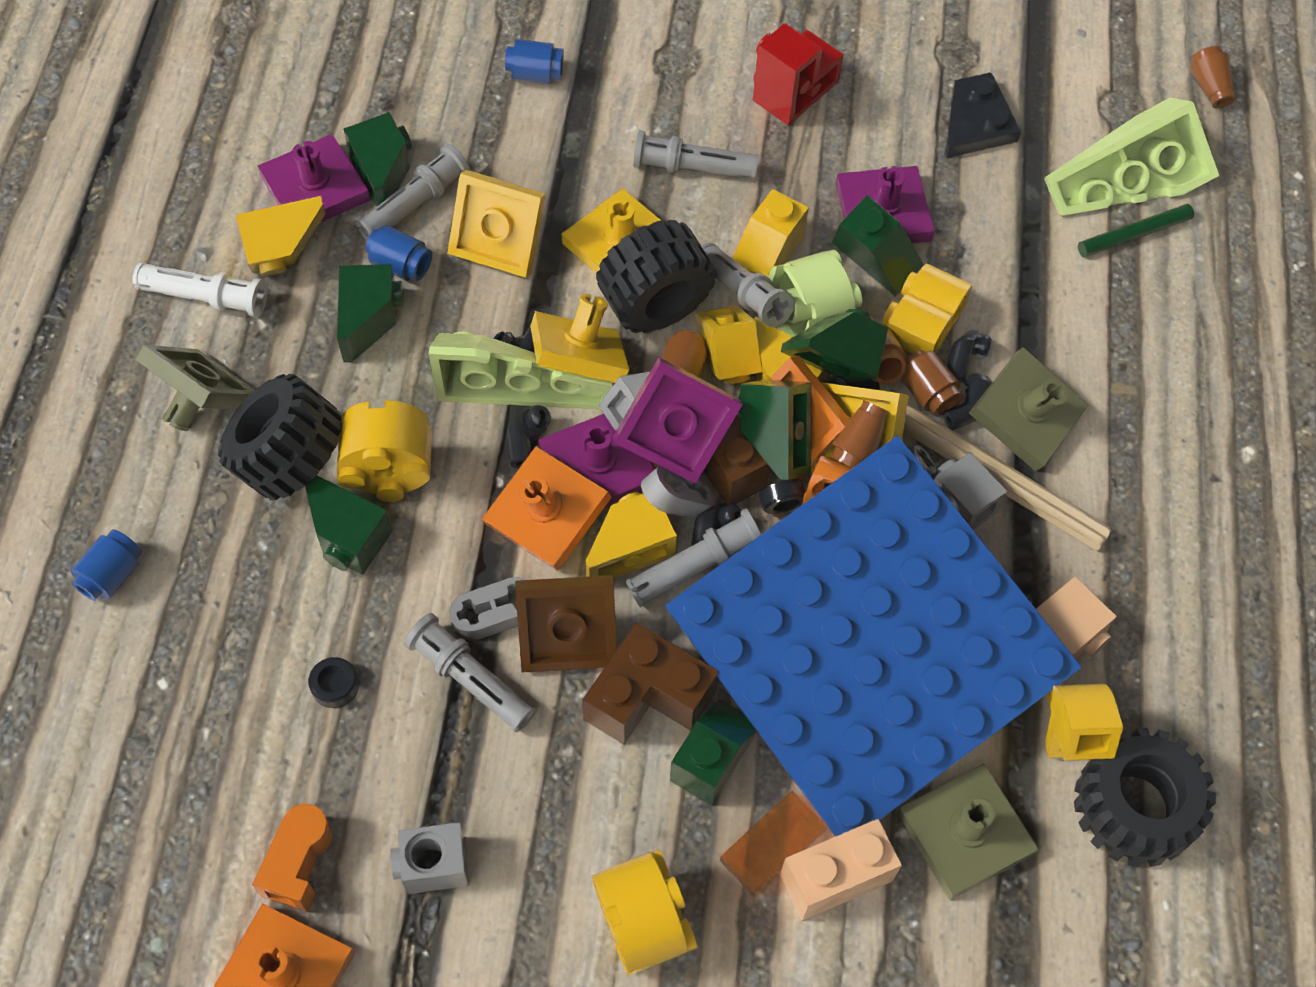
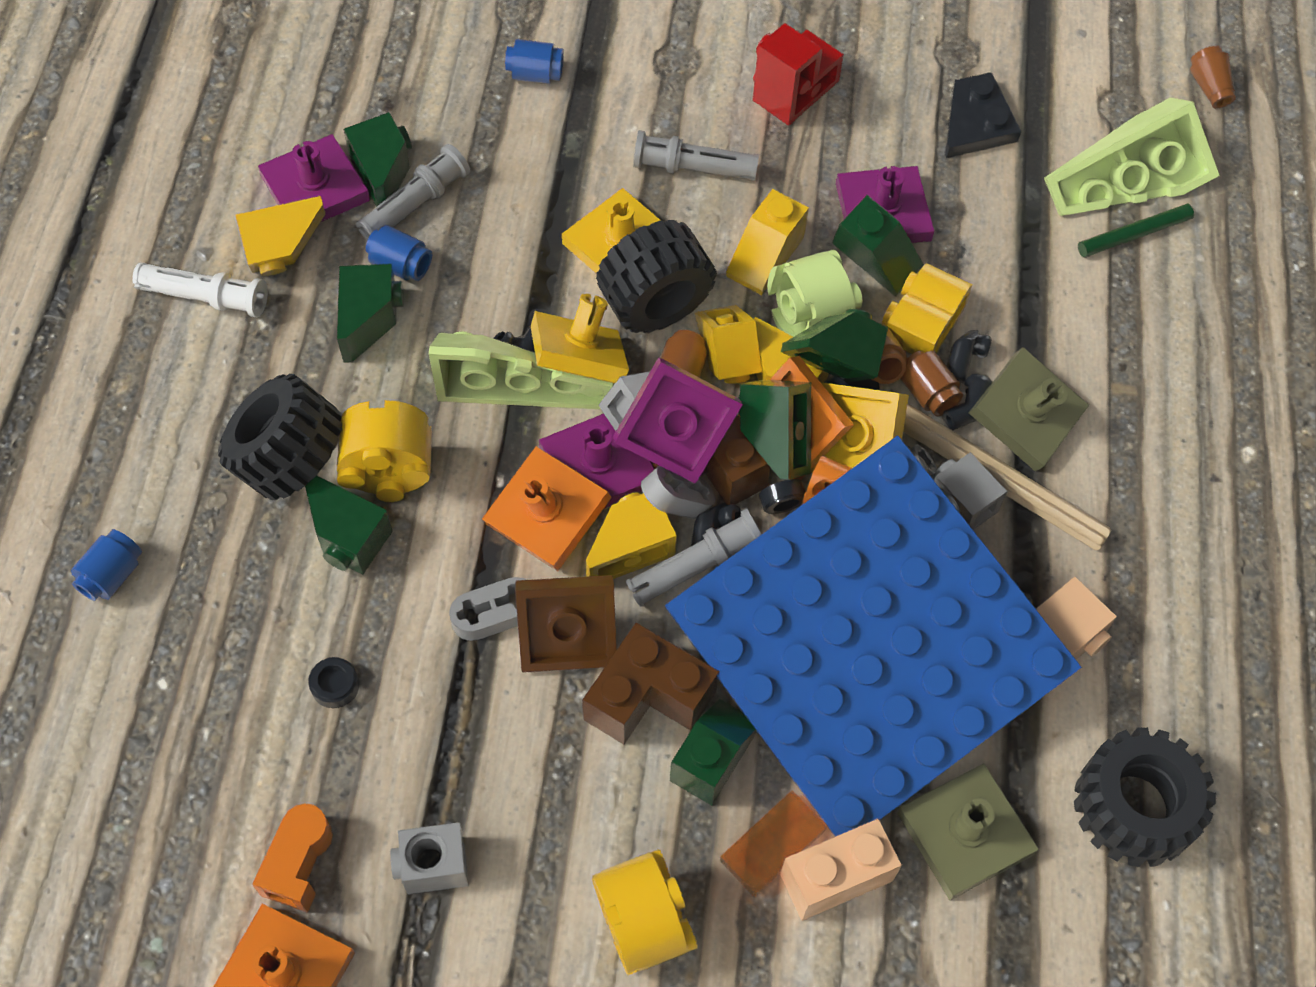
olive tile [135,344,254,431] -> none
light grey pin [404,613,536,733] -> none
yellow tile [447,170,546,278] -> none
black arm [507,405,551,469] -> none
light grey pin [702,243,794,327] -> none
dark orange cone [831,400,889,467] -> none
yellow brick [1044,683,1123,761] -> none

